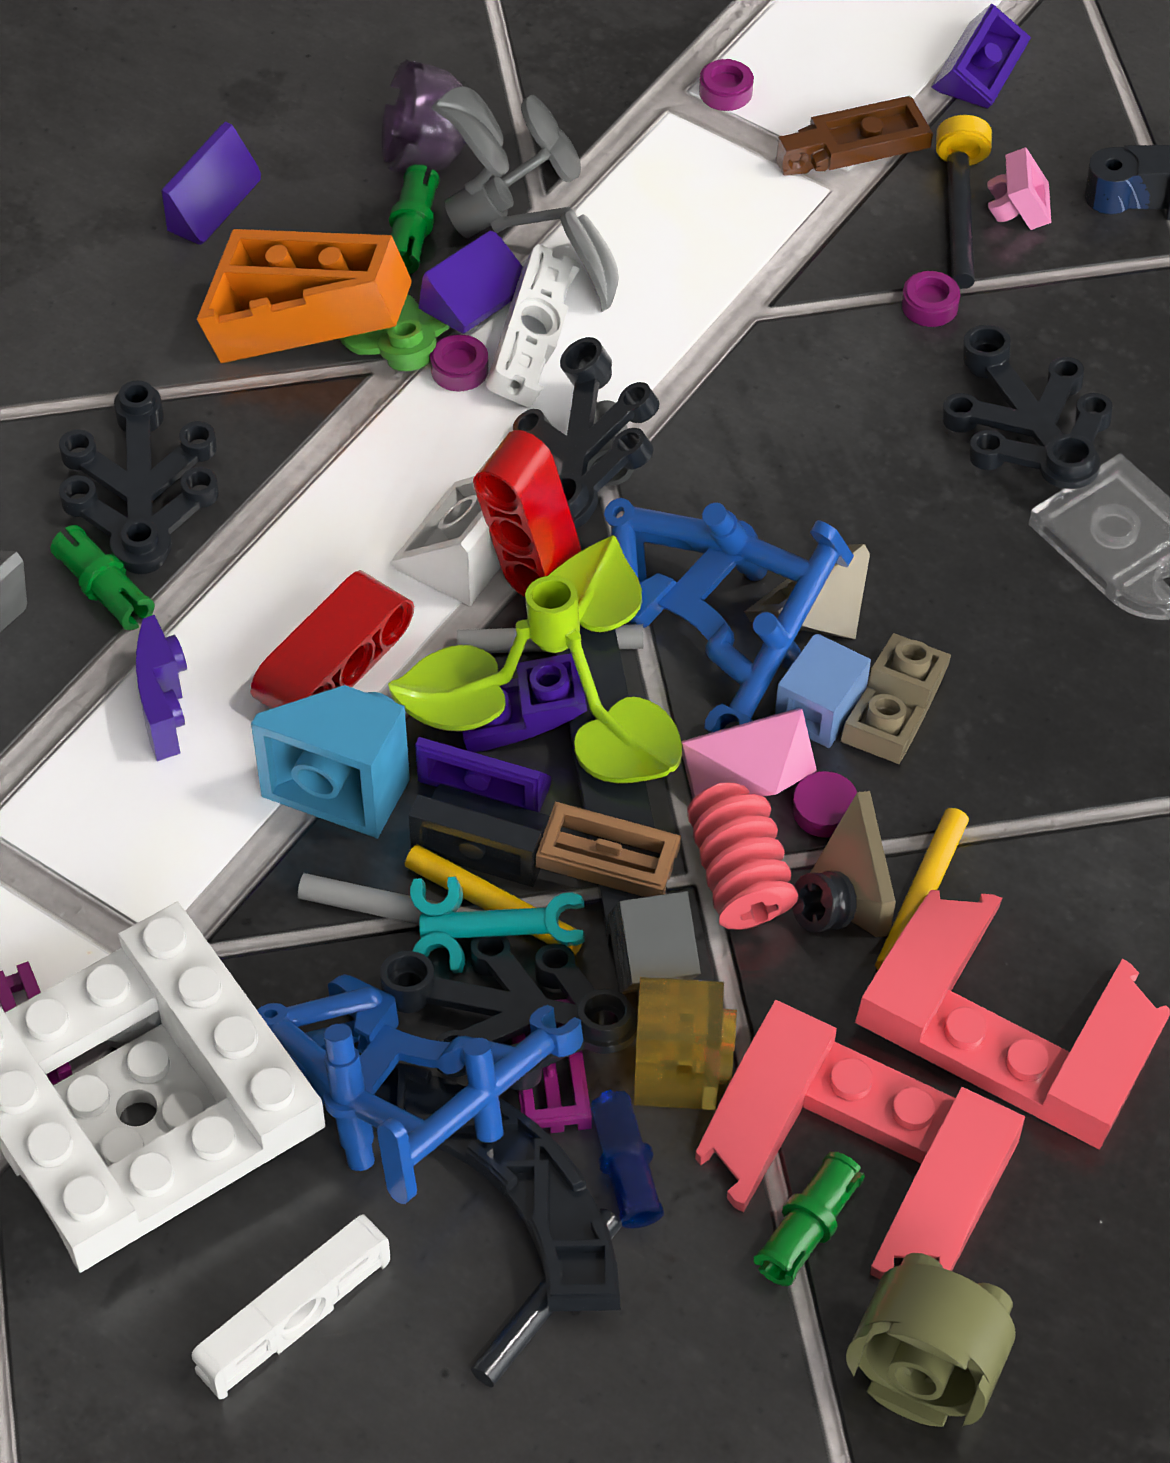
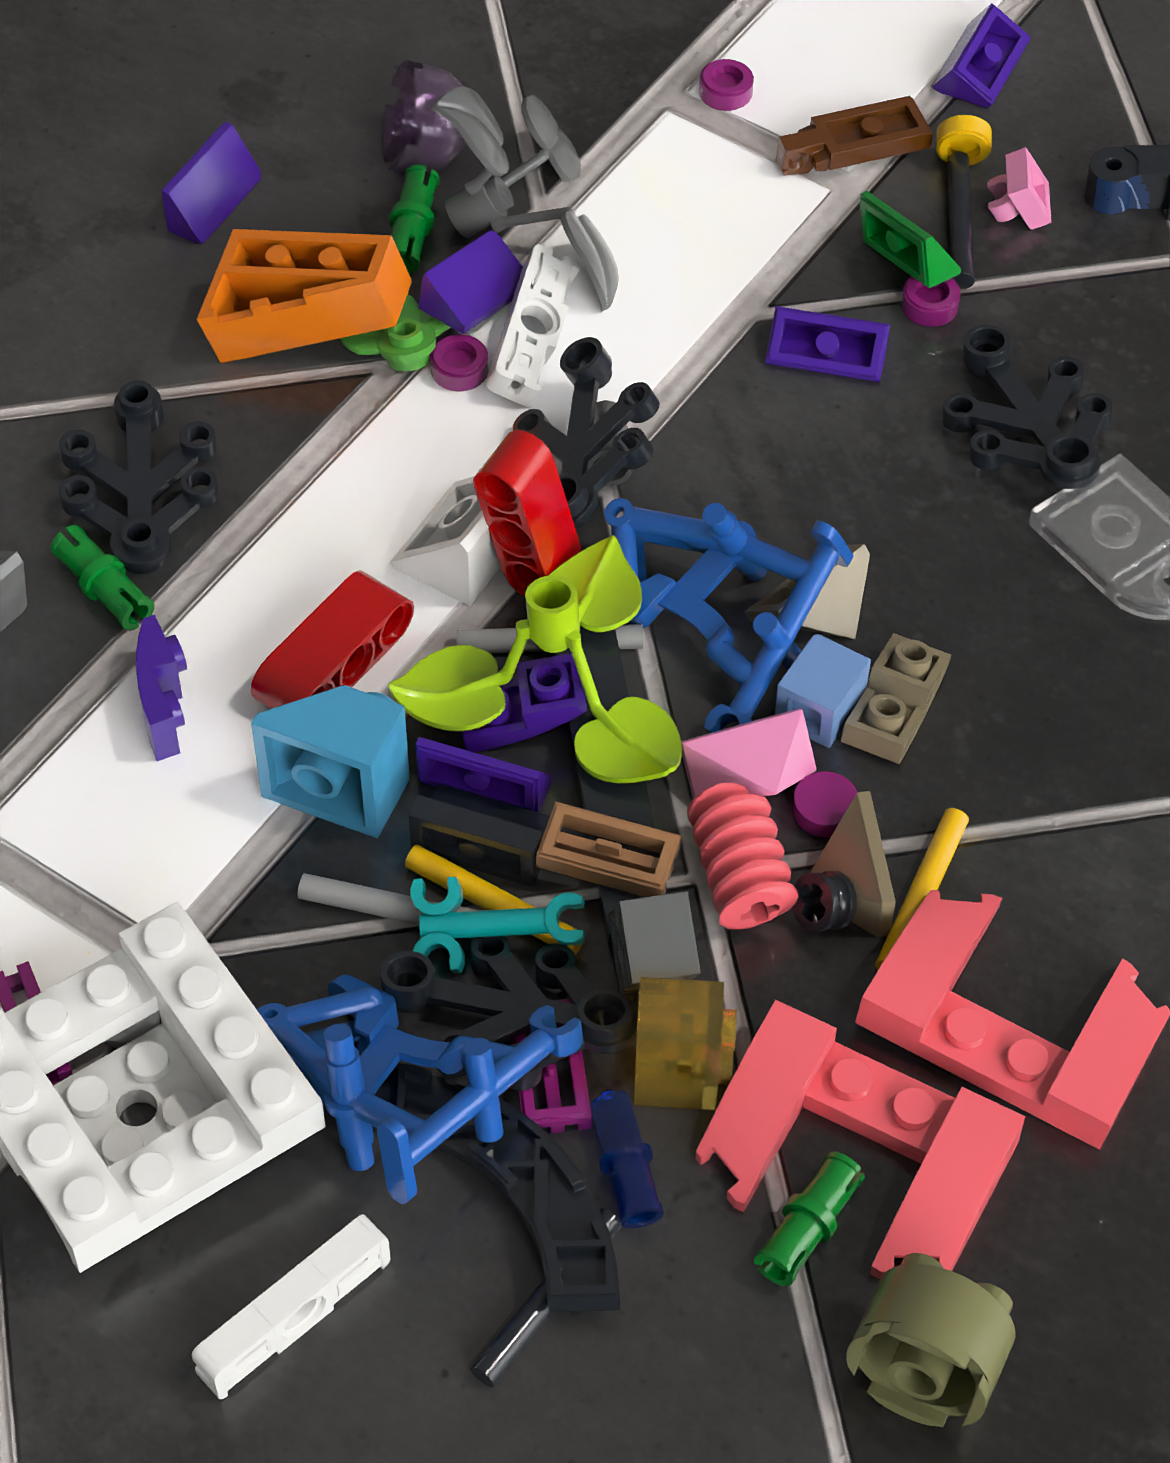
none -> dark purple slope [765,306,890,383]
none -> green slope [860,191,961,288]

